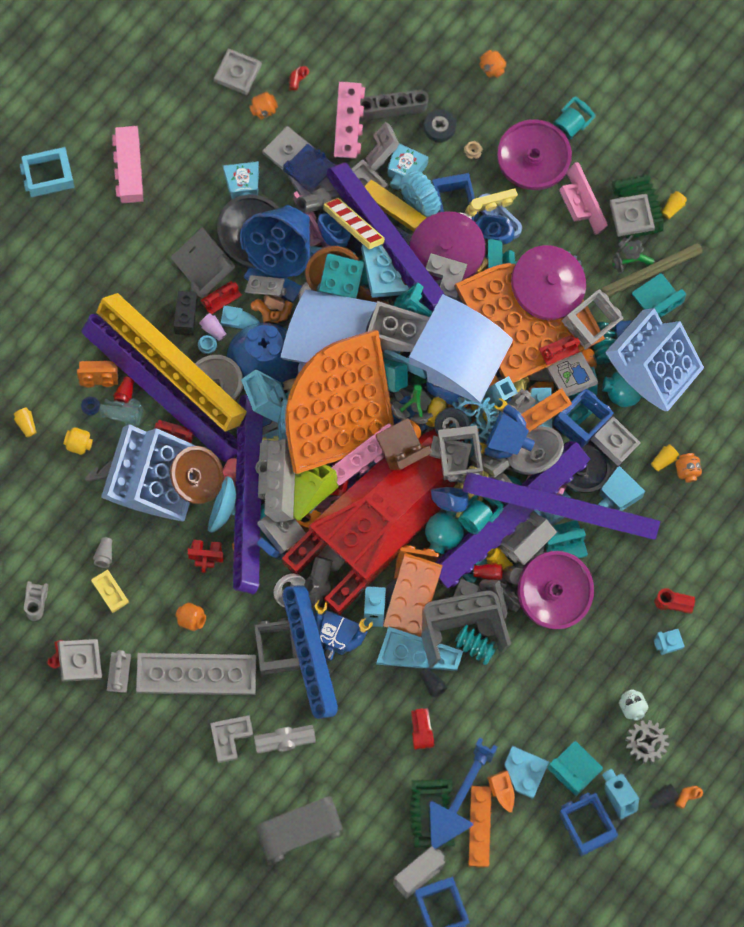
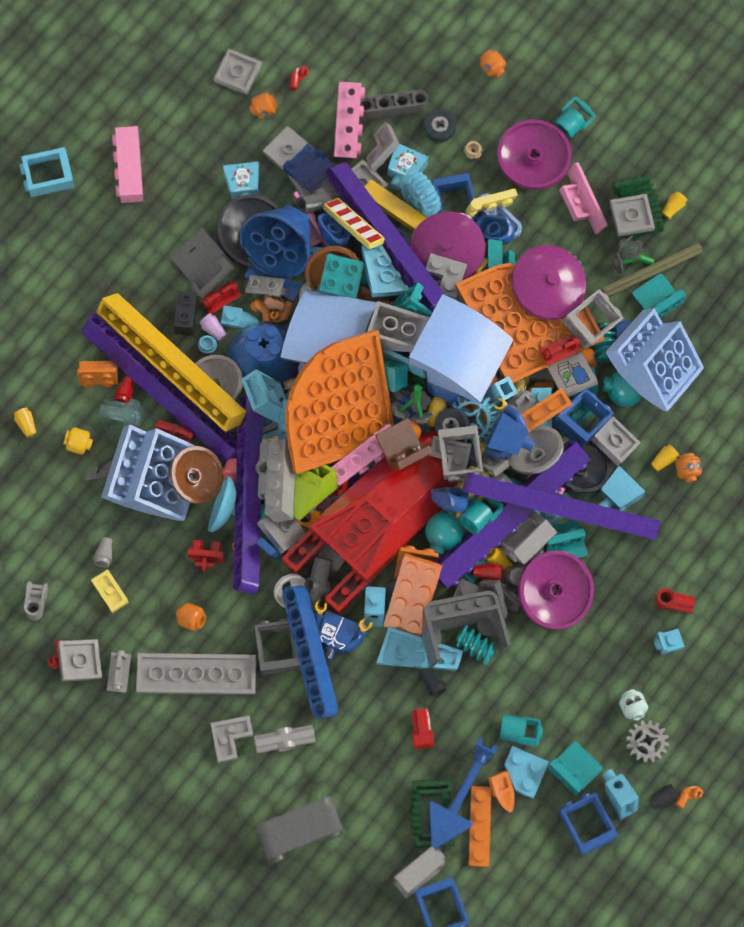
clear blue plate [81,397,100,416] -> none
none -> teal piece [499,714,543,746]

